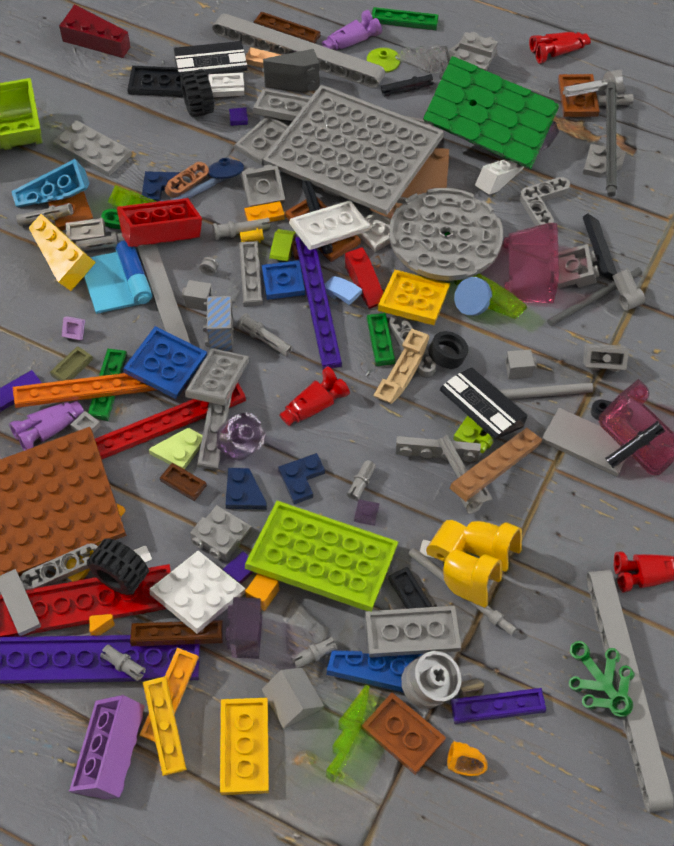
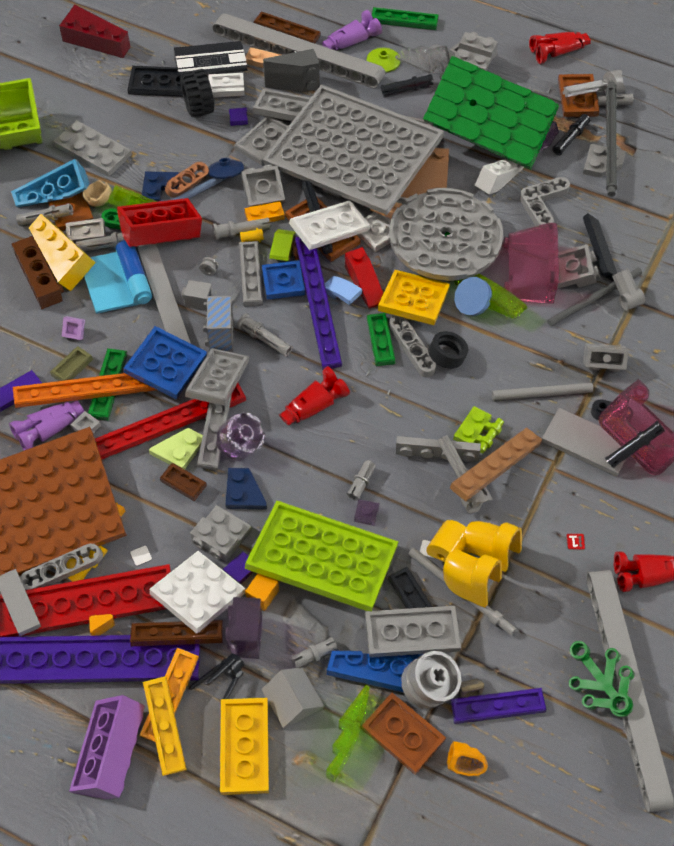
black tyre [87,538,149,595] -> none
light grey pin [100,644,146,681] -> none
dark blue plate [278,453,325,505] -> none
tan slope [373,328,429,404] -> none
black slope [440,367,528,440] -> none
light grey brick [505,349,537,379] -> none
none -> reddish brown brick [11,236,64,310]
none -> tan hair [82,180,112,207]
none -> black plant [189,653,245,699]
none -> black pin [552,114,591,156]
none -> red sticker [567,534,585,549]

